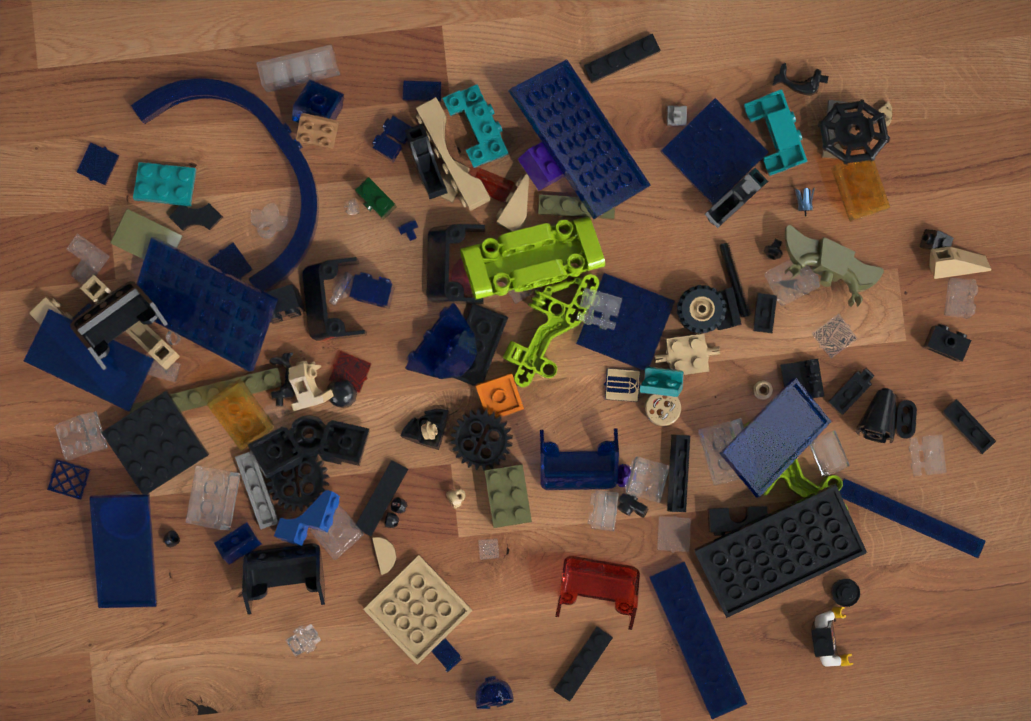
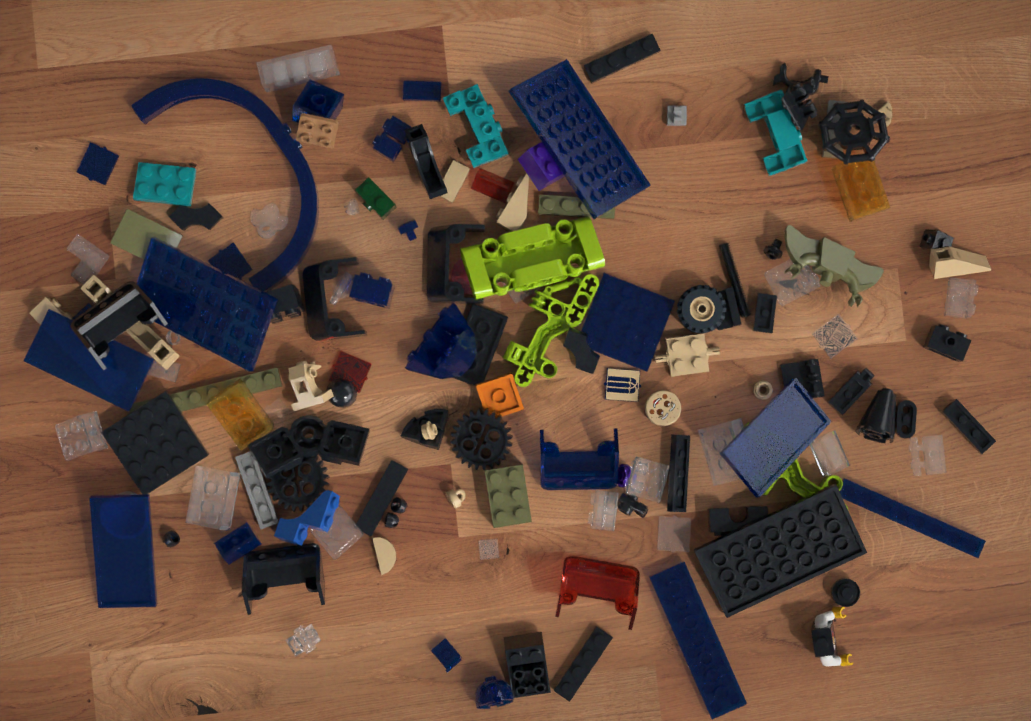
clear blue window [47,459,90,500] -> none
black animal [269,353,296,407] -> none
tan plate [363,555,473,665] -> none
tan arch [415,98,491,211] -> none
clear plate [577,288,622,330] -> none
teal bracket [640,367,684,397] -> none
clear blue plate [660,98,768,206] -> none
black arch [705,168,768,228] -> none
flat silver piece [795,188,815,217] -> none
none -> black slope [504,632,551,698]
none -> black tile [563,327,600,374]
none -> black hinge [782,82,818,131]

